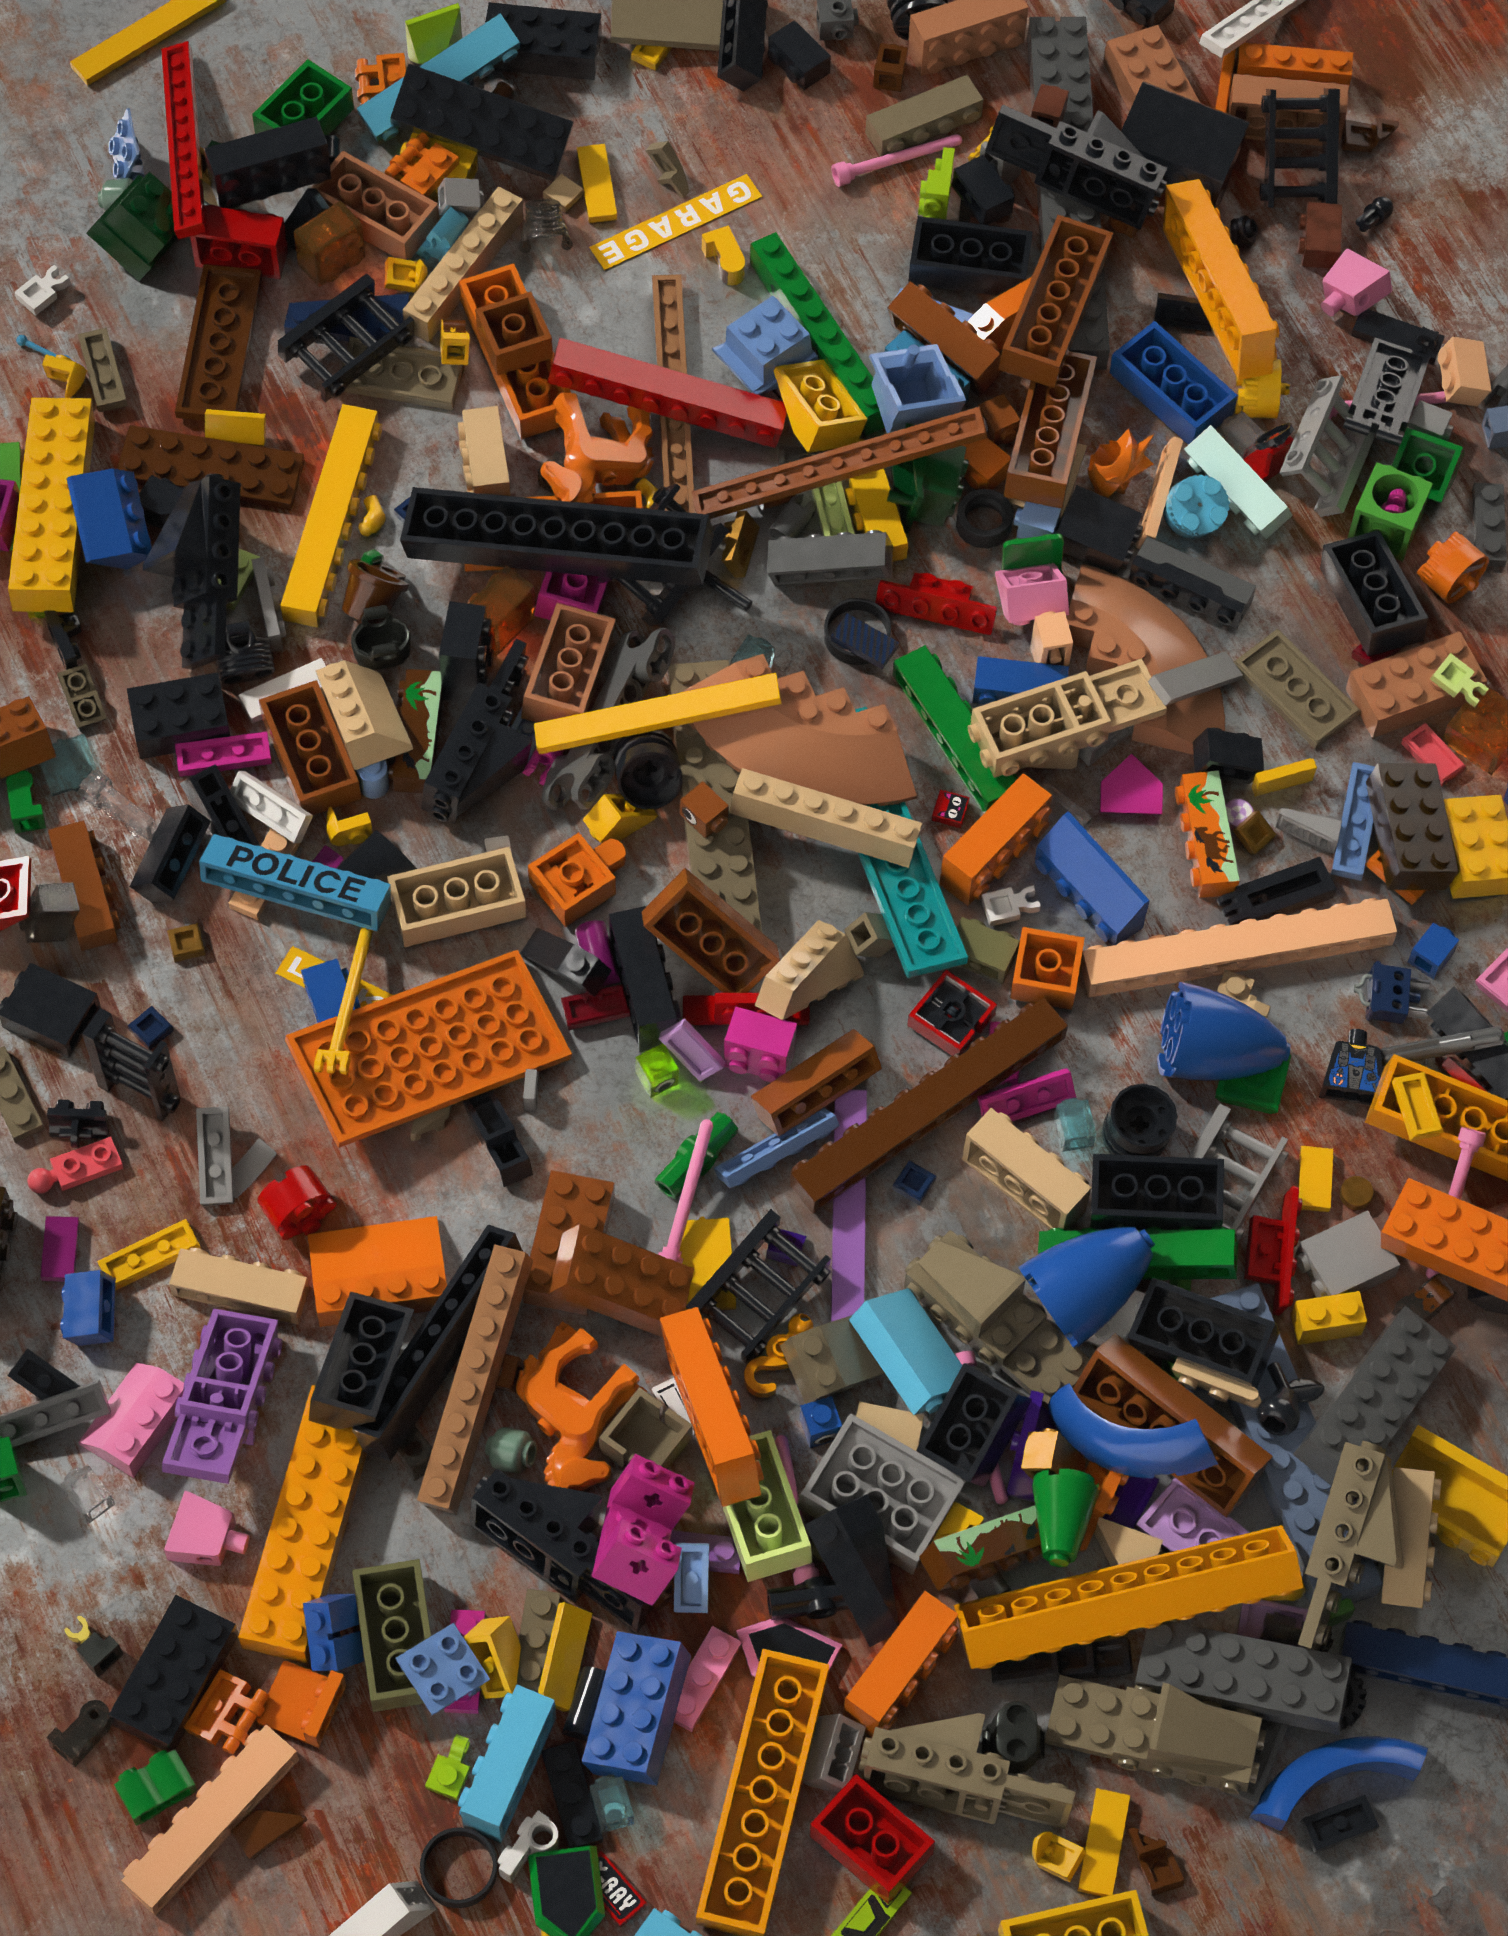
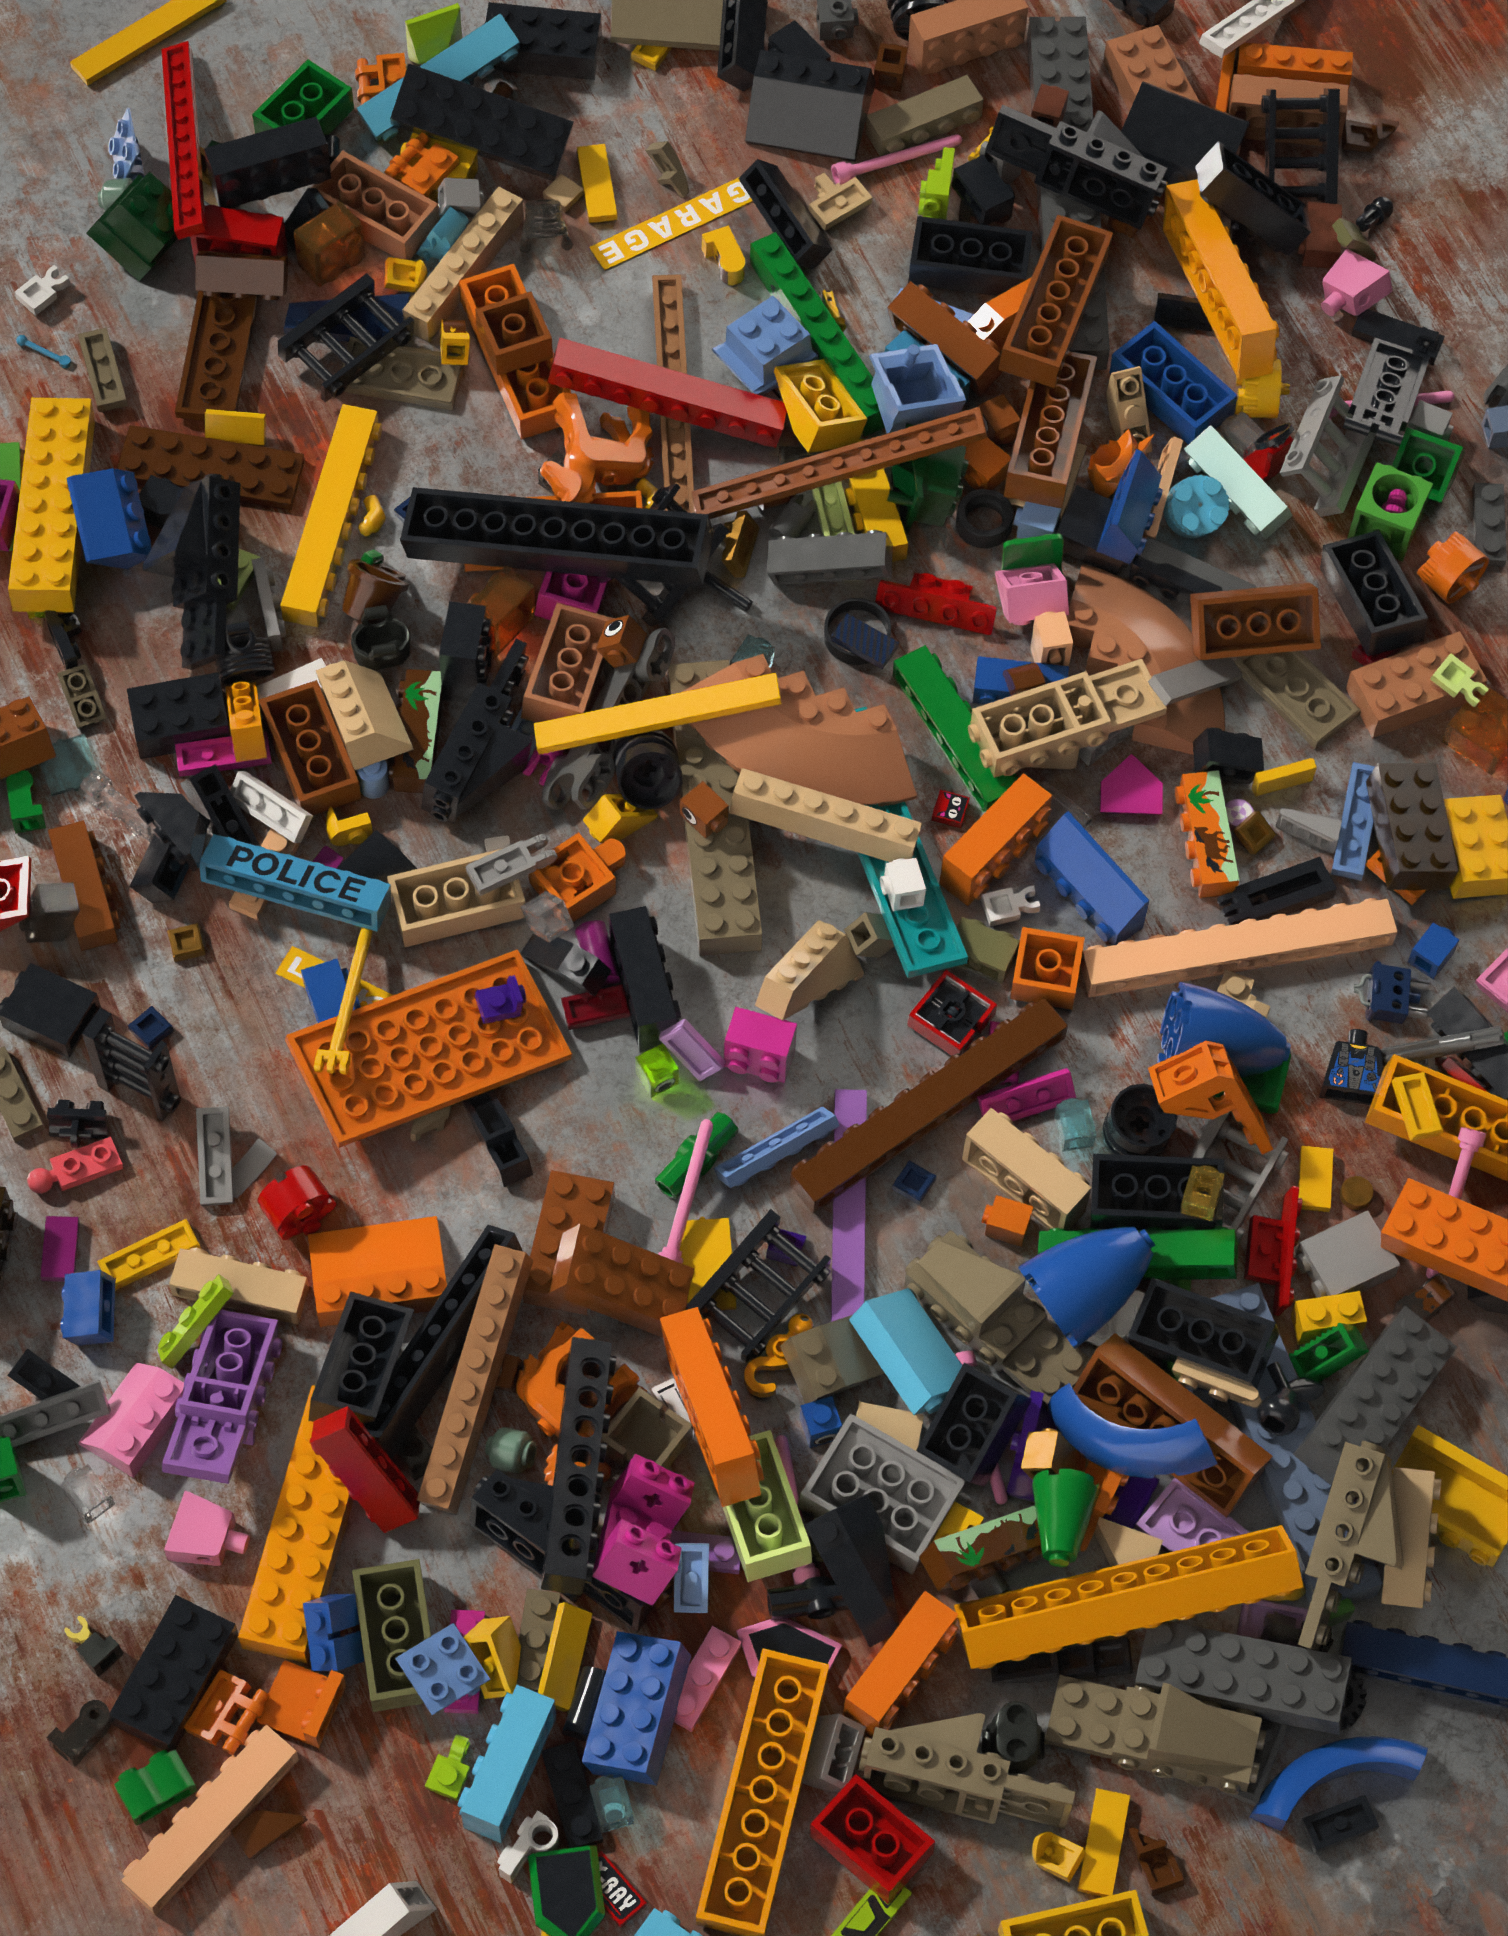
yellow plate [42,355,87,398] -> none
black tyre [420,1827,497,1908] -> none
tan brick [457,406,510,496] -> none
light grey tile [523,1069,539,1112] -> none
dark orange brick [642,868,780,993] -> none
red bracket [683,993,810,1025] -> none
dark orange brick [750,1029,882,1137] -> none
coral tile [1401,723,1466,787] -> none
light nougat brick [1438,337,1491,407] -> none
none -> black slope [135,792,207,872]
none -> lime plate [157,1274,234,1369]
none -> reddish brown brick [195,251,288,300]
none -> light orange slope [225,681,267,762]
none -> red brick [310,1406,420,1533]
none -> light grey hinge [465,834,558,896]
none -> dark purple bracket [475,975,526,1024]
none -> clear brick [520,891,575,942]
none -> black brick [541,1337,617,1595]
none -> dark orange brick [596,615,647,668]
none -> black brick [738,159,833,269]
none -> black slope [745,50,876,162]
none -> tan hinge [808,172,873,231]
none -> yellow piece [822,289,846,332]
none -> white brick [880,858,926,911]
none -> orange brick [981,1195,1033,1247]
none -> reddish brown brick [1003,662,1046,696]
none -> blue slope [1096,449,1163,564]
none -> tan slope [1106,366,1153,454]
none -> orange bracket [1148,1040,1274,1155]
none -> clear yellow brick [1181,1165,1225,1221]
none -> dark orange brick [1190,583,1321,660]
none -> black brick [1195,141,1311,257]
none -> green brick [1289,1323,1369,1382]
none -> olive slope [1332,218,1376,262]

